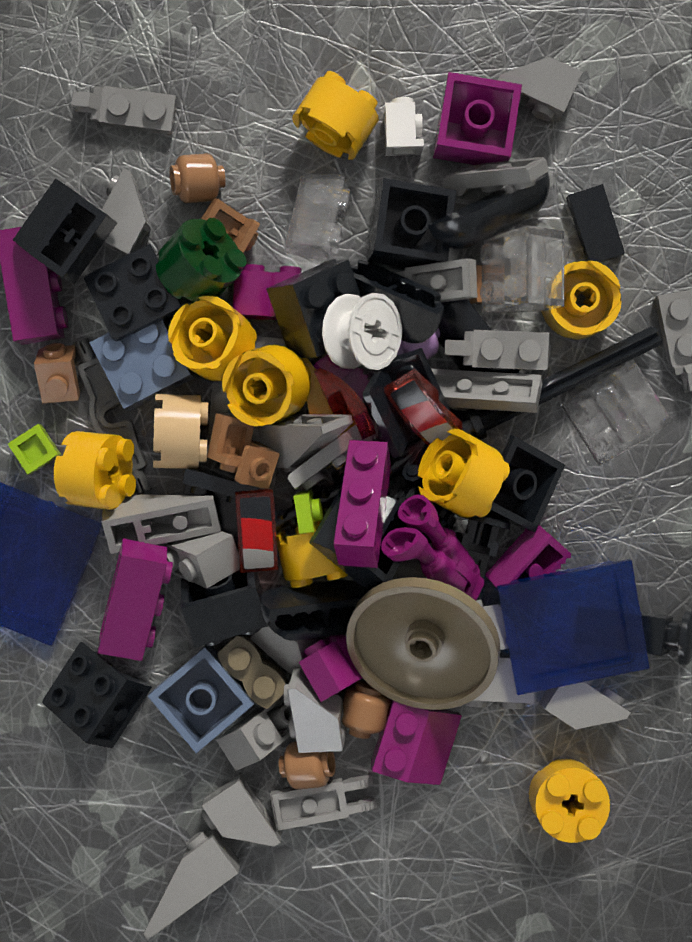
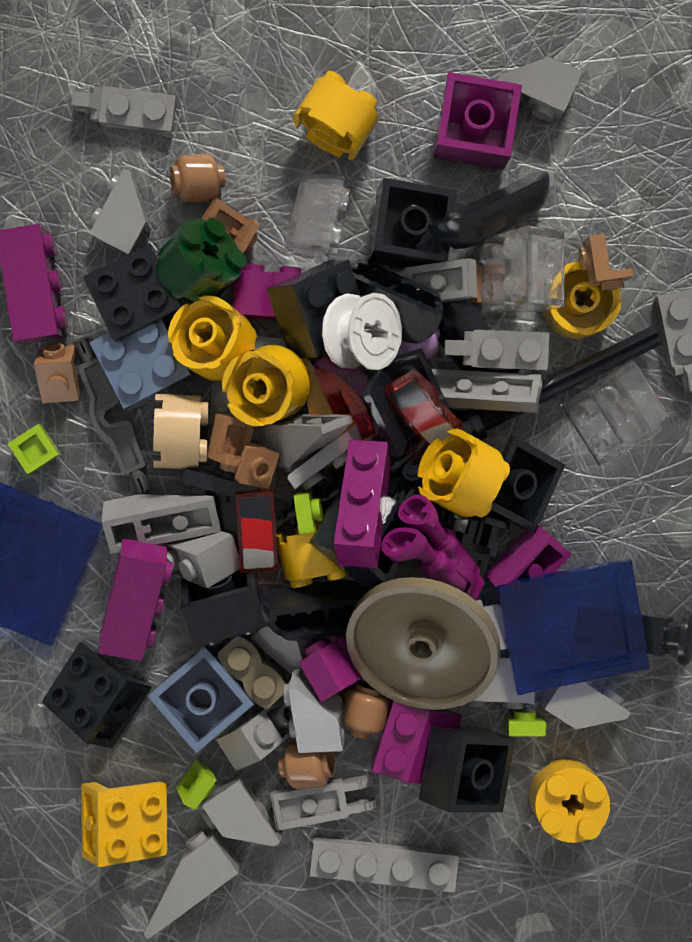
black slope [13,178,117,284] -> none
yellow brick [54,431,136,510] -> none
white brick [384,97,424,156] -> none
light grey hinge [441,157,548,196] -> none
black tile [566,184,625,263] -> none
none -> yellow bracket [81,781,167,867]
none -> lime plate [176,758,217,810]
none -> light grey plate [309,836,459,893]
none -> black brick [419,725,515,812]
none -> lime plate [504,709,546,736]
none -> medium nougat bracket [578,234,634,291]

